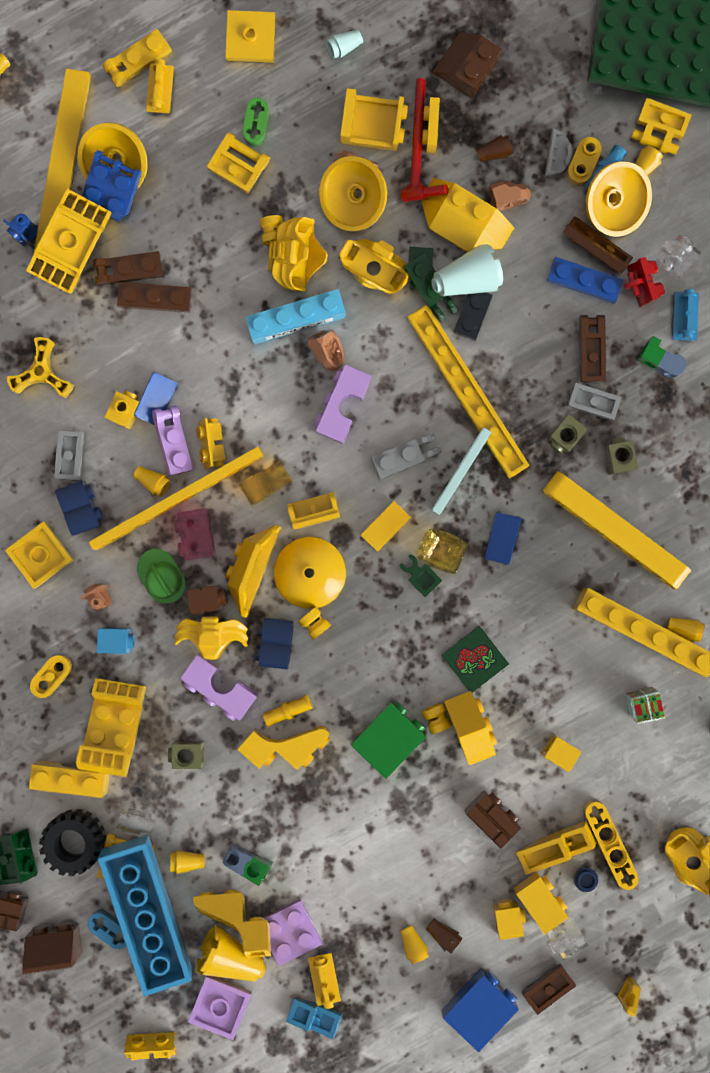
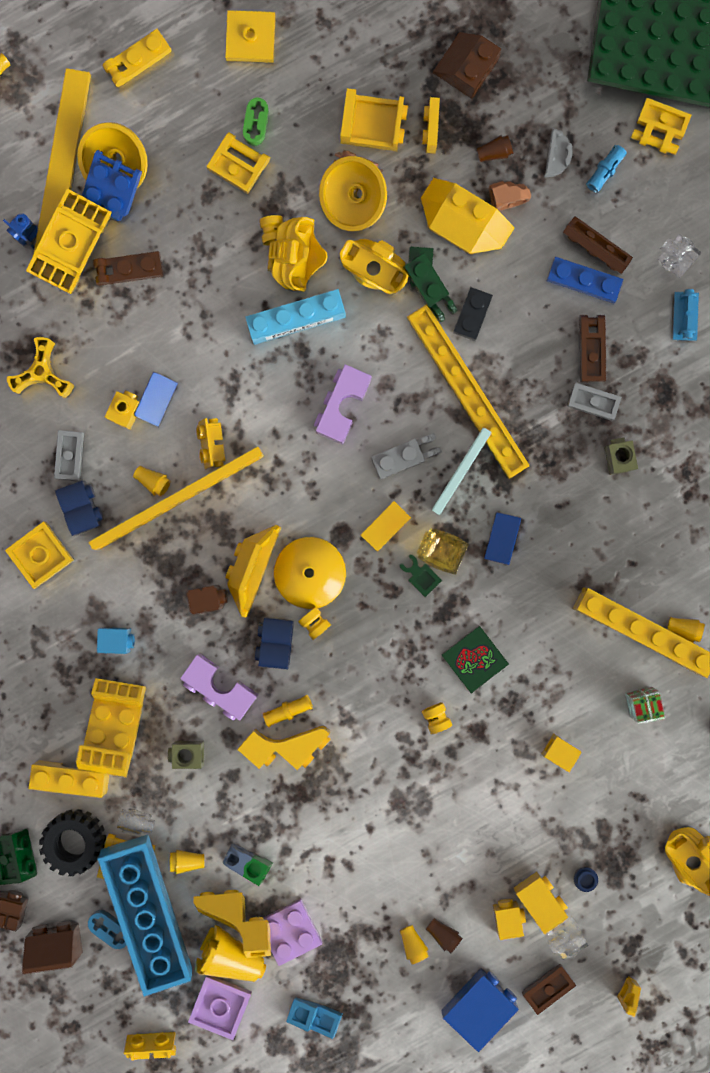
yellow plate [30,655,72,698] -> none
nougat hinge [79,583,112,610] -> none
reddish brown plate [117,282,192,313] -> none
bright green piece [137,549,185,603] -> none
yellow hinge [146,59,174,114] -> none
lavender plate [152,405,193,476] -> none
clear pink brick [174,508,216,561] -> none
yellow piece [174,617,248,661] -> none
clear yellow plate [239,461,293,507] -> none
yellow hinge [287,492,340,530] -> none
nougat rock [308,329,344,371] -> none
yellow hinge [308,953,341,1009] -> none
light aqua cone [326,29,363,59] -> none
green brick [351,700,426,779] -> none
red bar [401,78,449,203] -> none
light aqua cone [432,243,503,296] -> none
yellow brick [444,691,497,765] -> none
reddish brown brick [464,790,521,849] -> none
yellow slope [516,820,597,875] -> none
yellow beam [542,471,691,590] -> none
olive brick [547,414,588,454] -> none
yellow plate [567,137,602,185] -> none
yellow beam [583,800,639,890] -> none
yellow dish [586,161,652,237] -> none
red hips [623,257,665,307] -> none
yellow cone [635,145,663,176] -> none
leg [637,336,686,378] -> none

